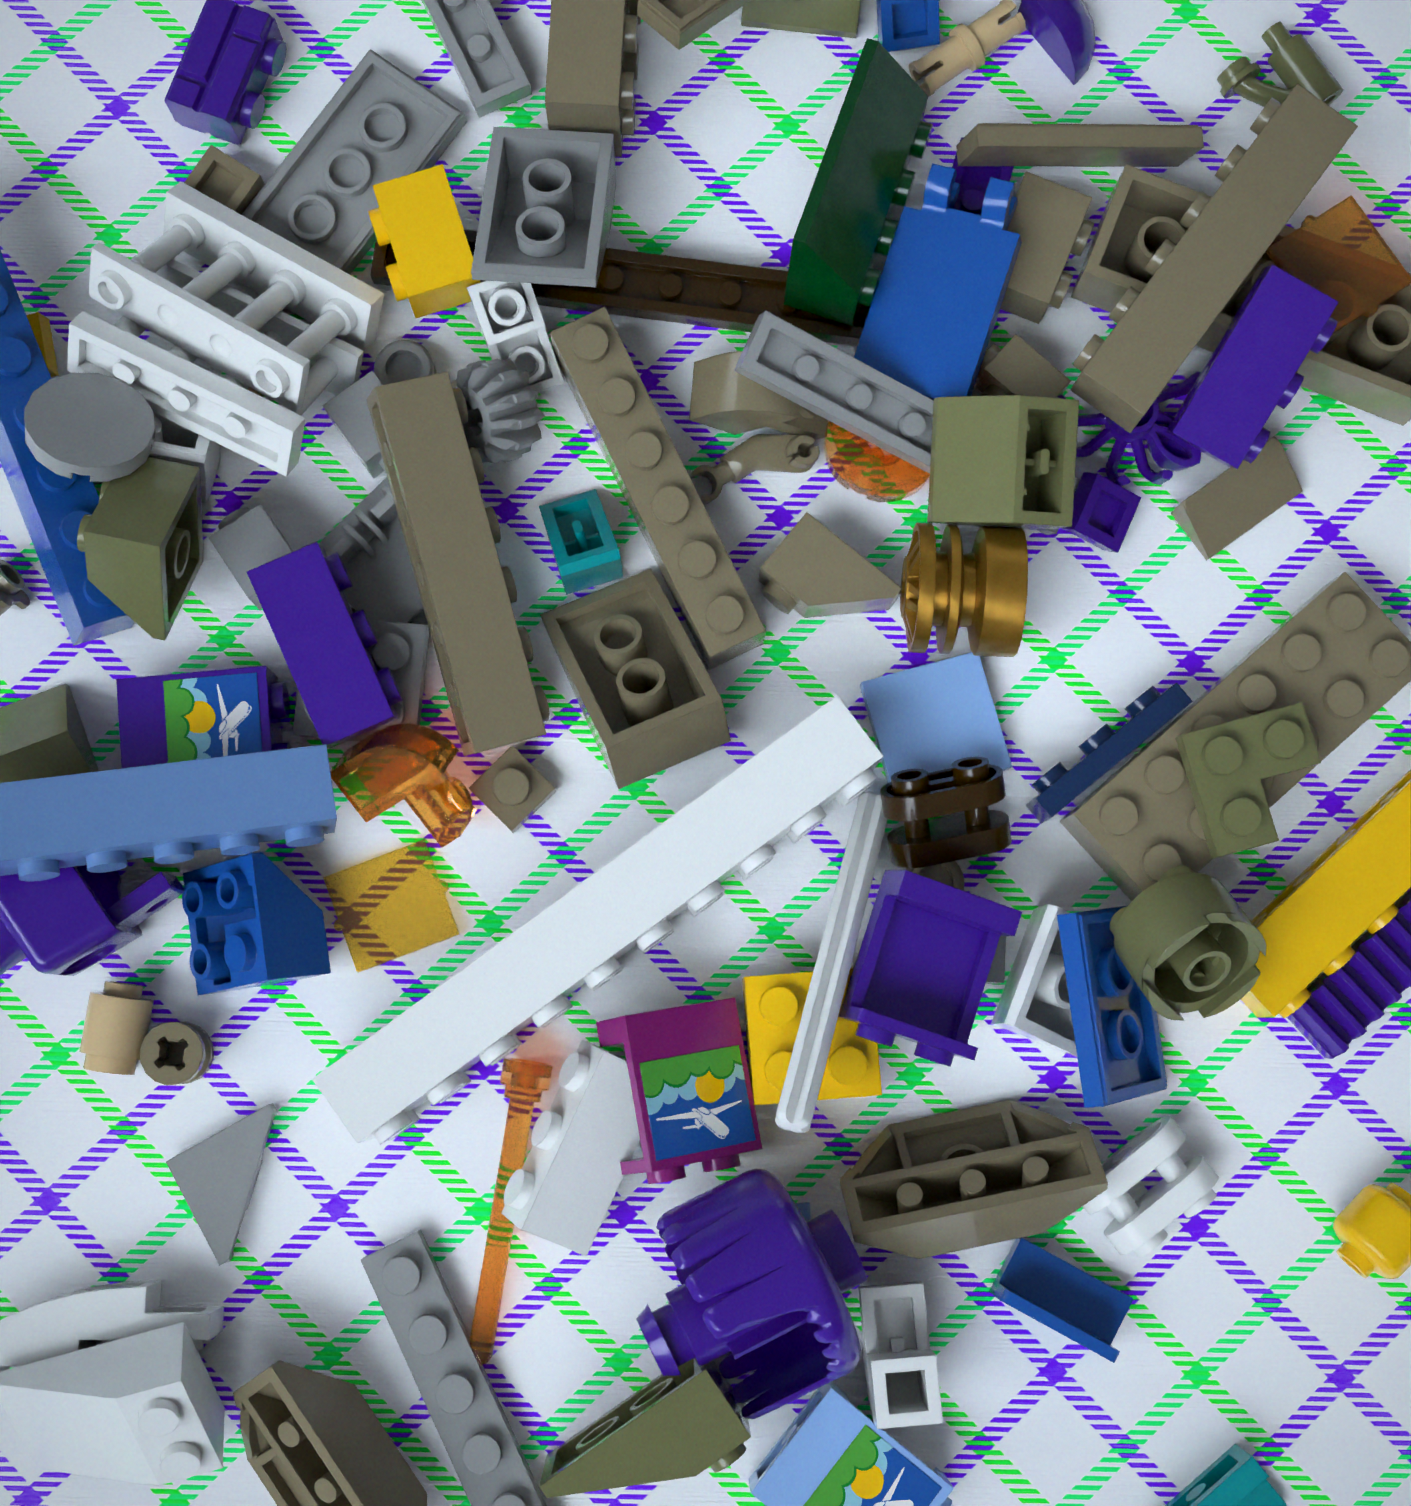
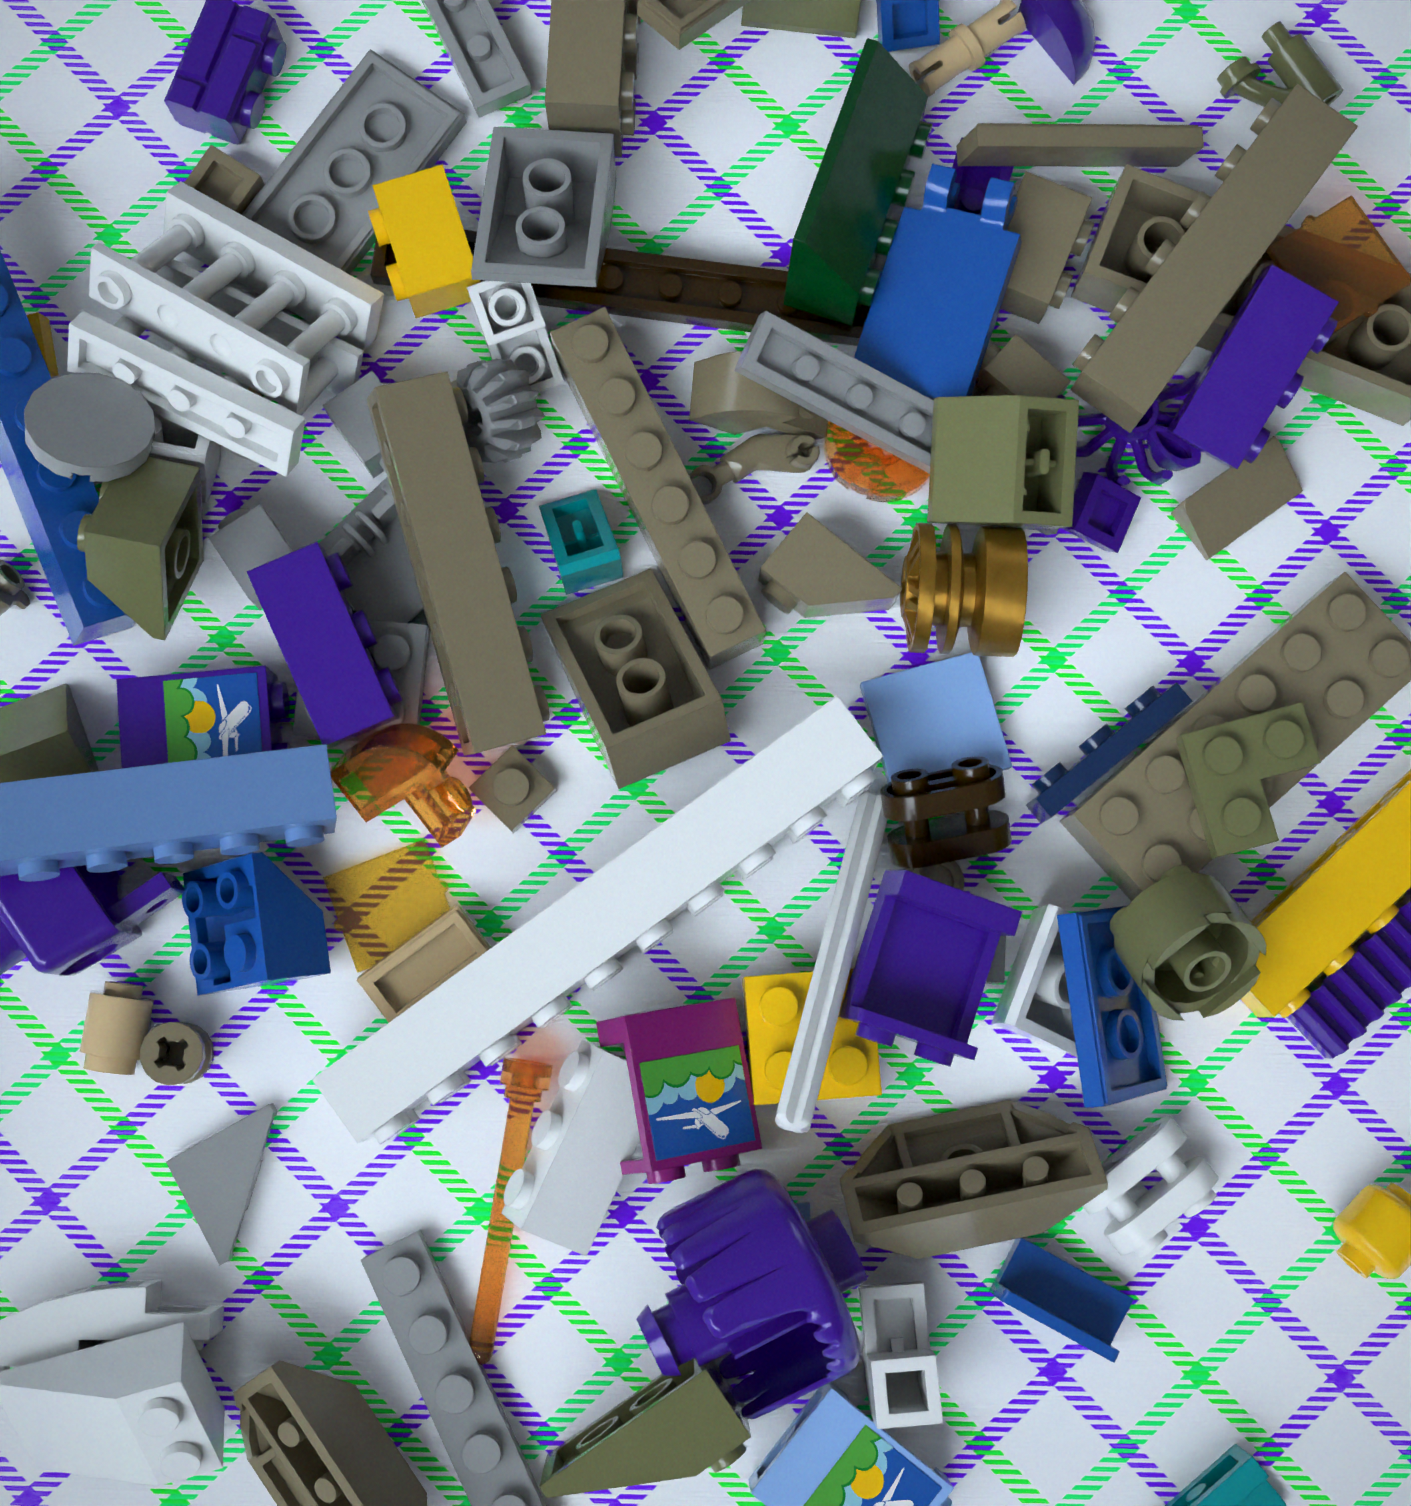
light grey tile [374,340,436,385] -> none
none -> tan tile [356,903,492,1022]

